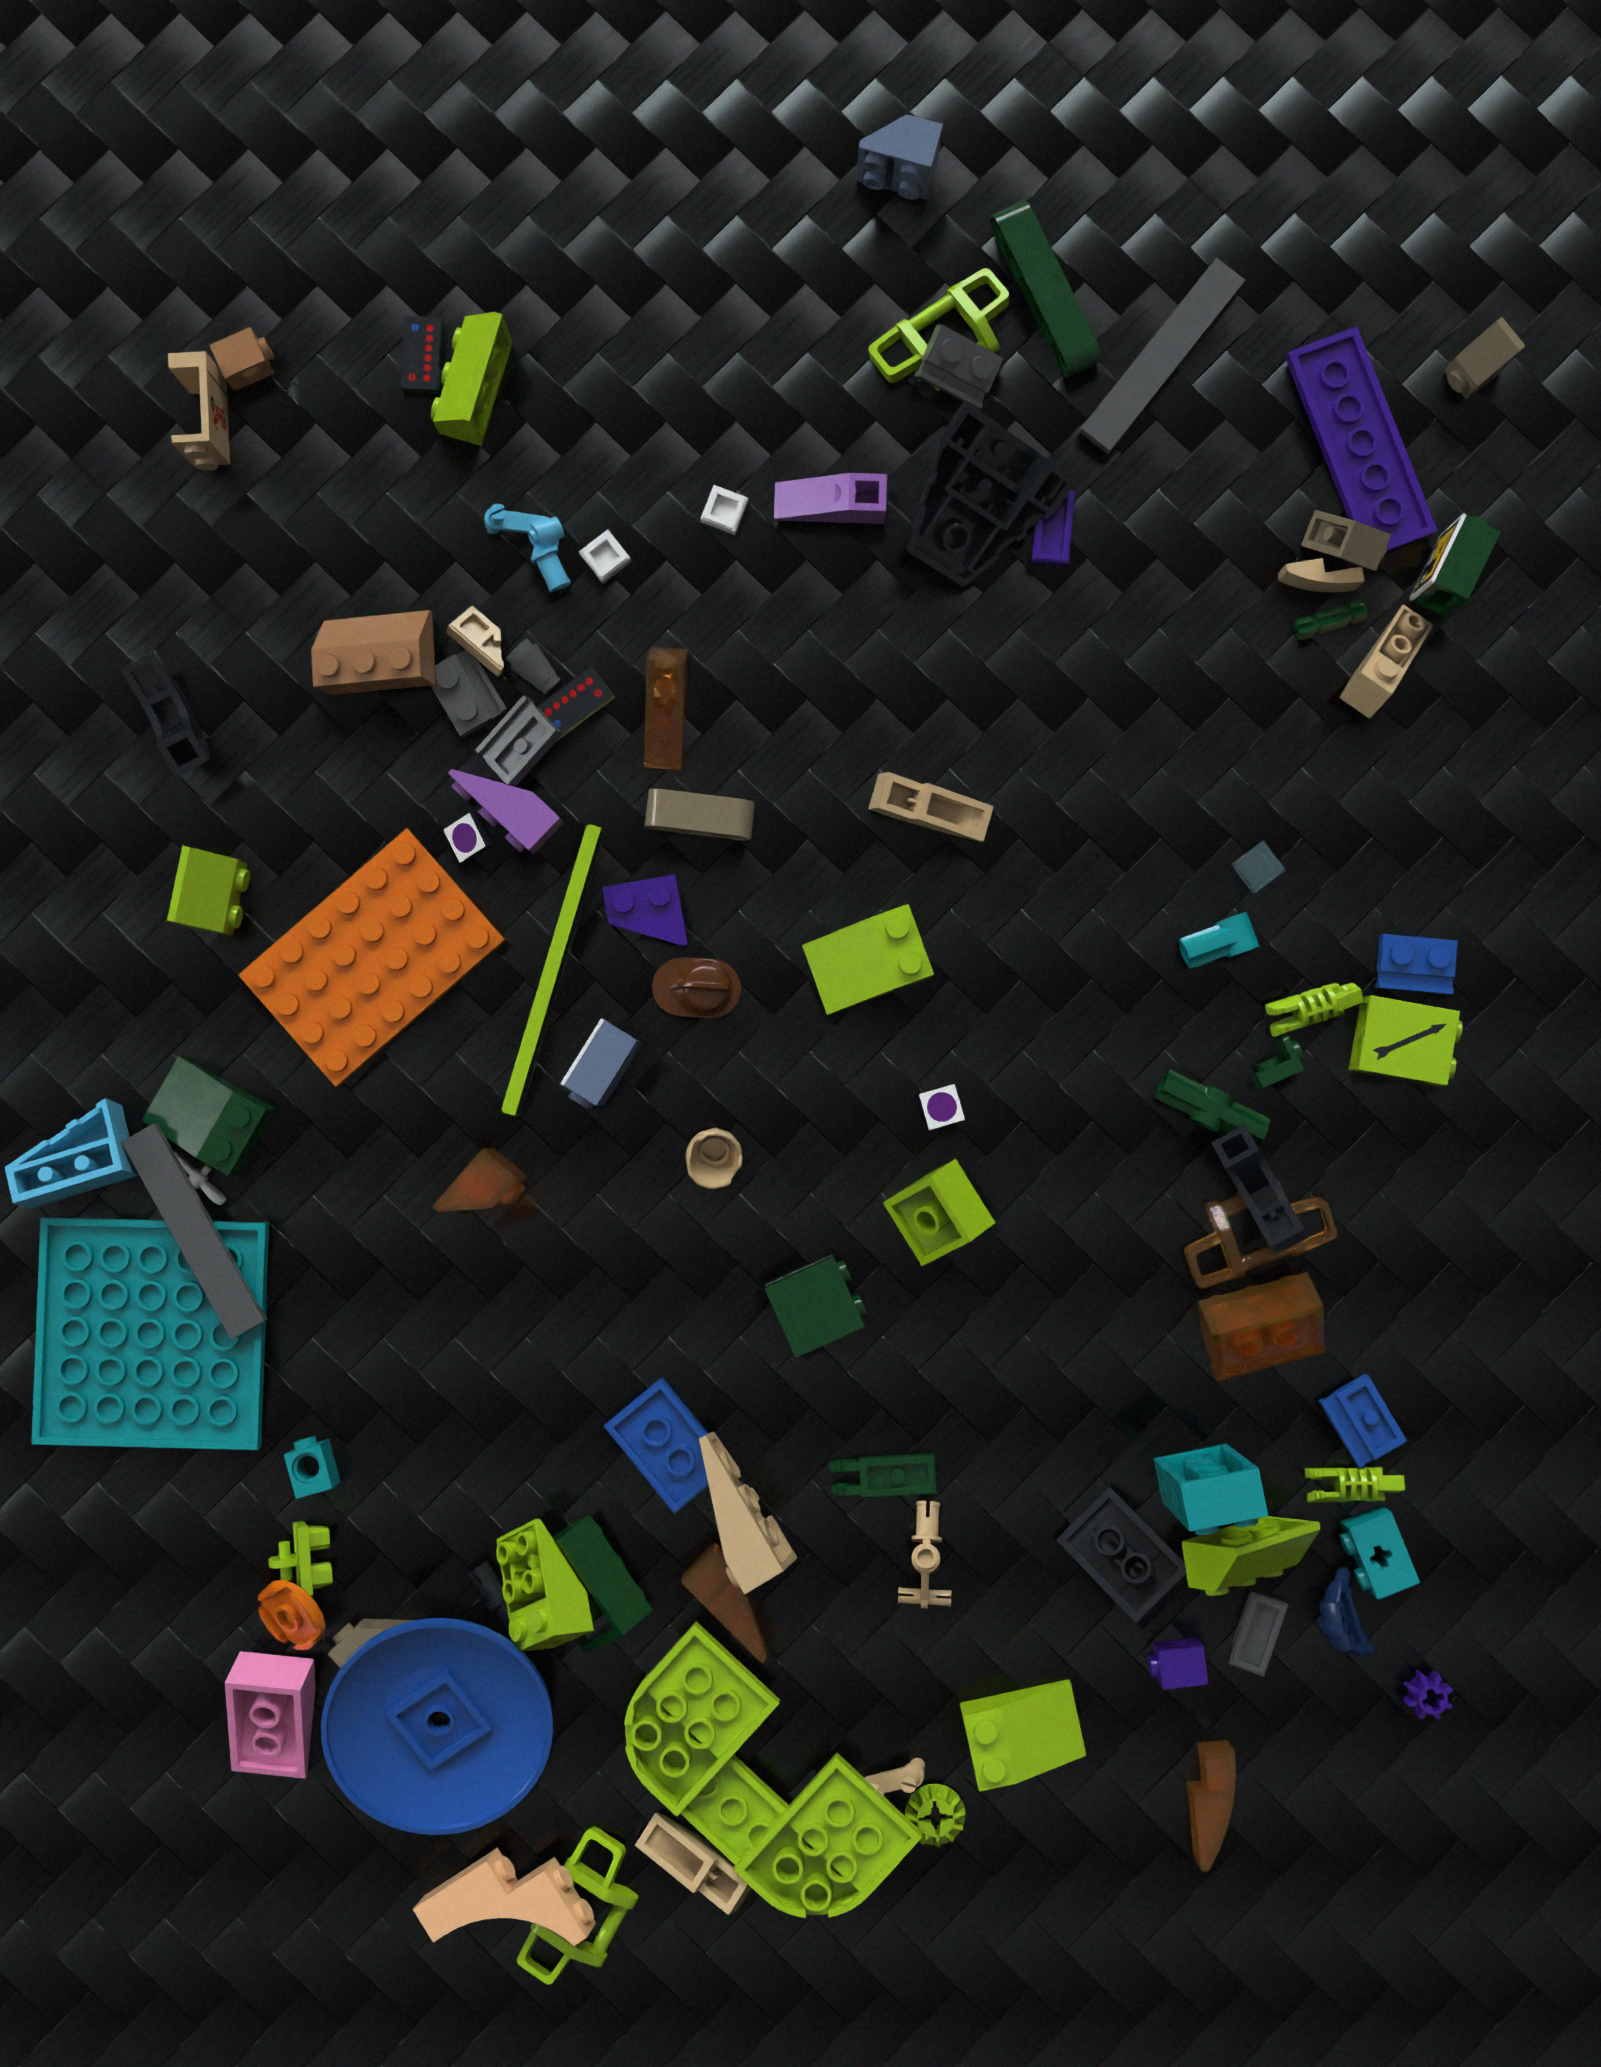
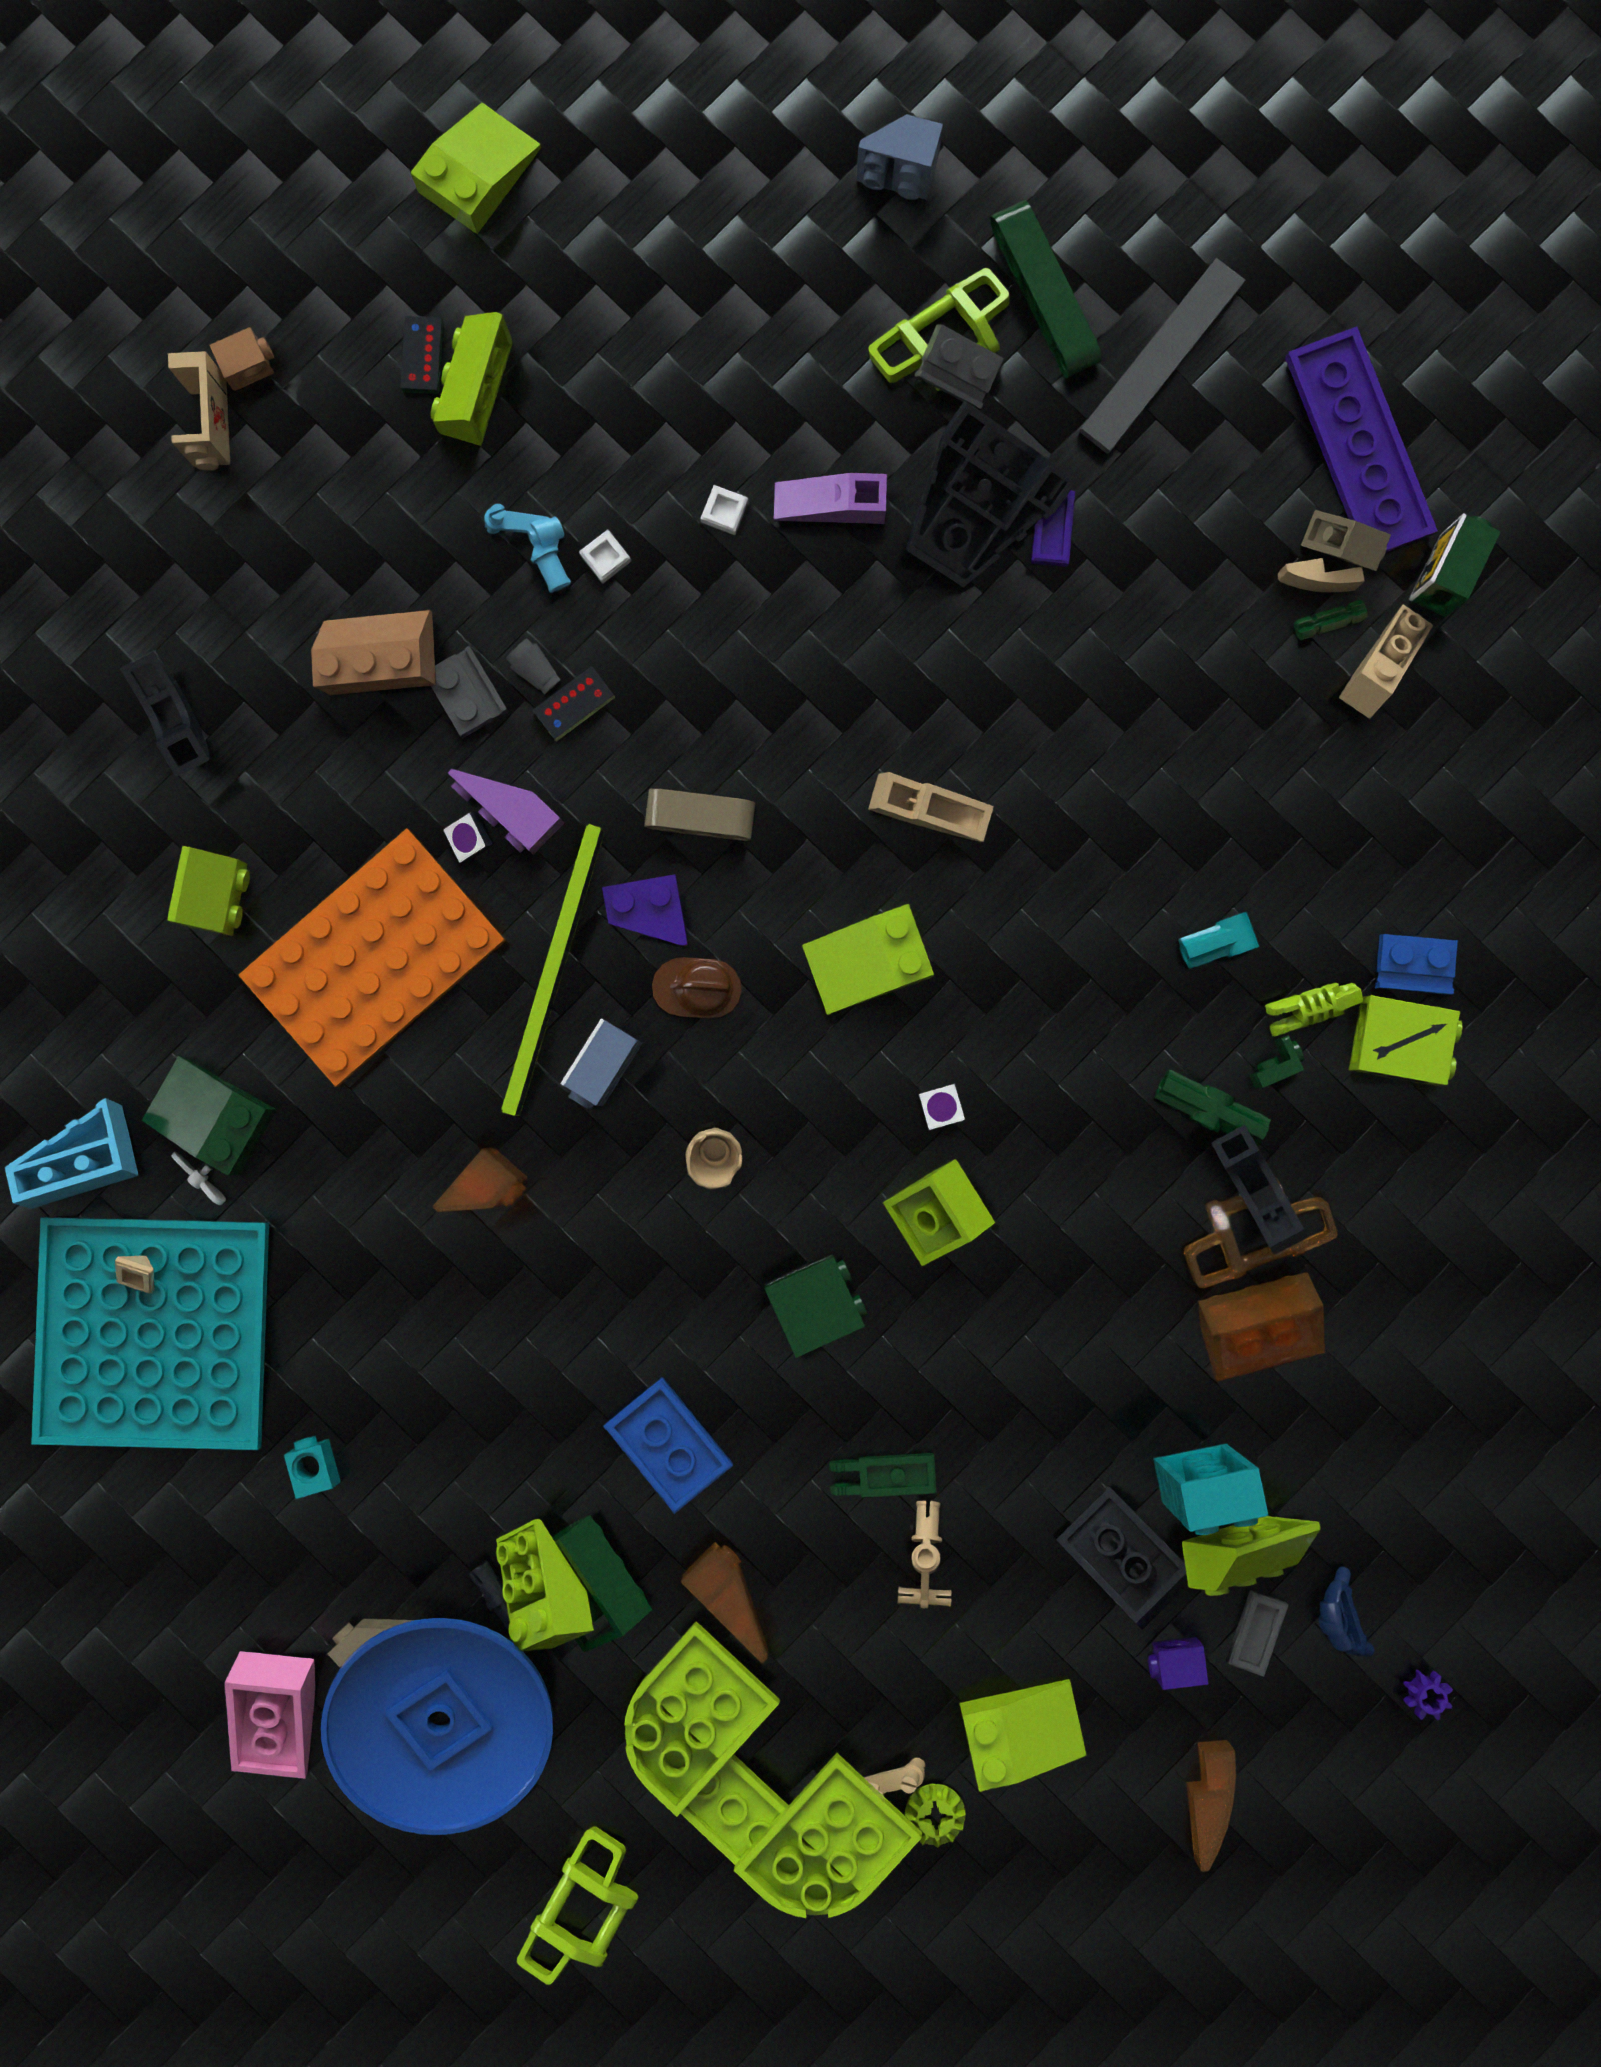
dark grey tile [121,1123,268,1340] -> none
orange tile [258,1580,326,1650] -> none
lime hips [268,1521,333,1596] -> none
light nougat arch [413,1848,596,1946] -> none
tan tile [446,606,504,677] -> none
dark grey plate [475,695,563,787] -> none
tan slope [635,1812,751,1915] -> none
clear orange slope [644,647,688,770] -> none
tan wedge [699,1431,797,1594] -> none
clear light blue tile [1231,841,1285,894] -> none
lime hinge [1305,1467,1405,1503] -> none
blue plate [1318,1374,1407,1469] -> none
teal brick [1339,1505,1420,1600] -> none
dark tan slope [1444,317,1525,399] -> none
none -> tan slope [115,1256,155,1294]
none -> lime slope [411,103,542,234]

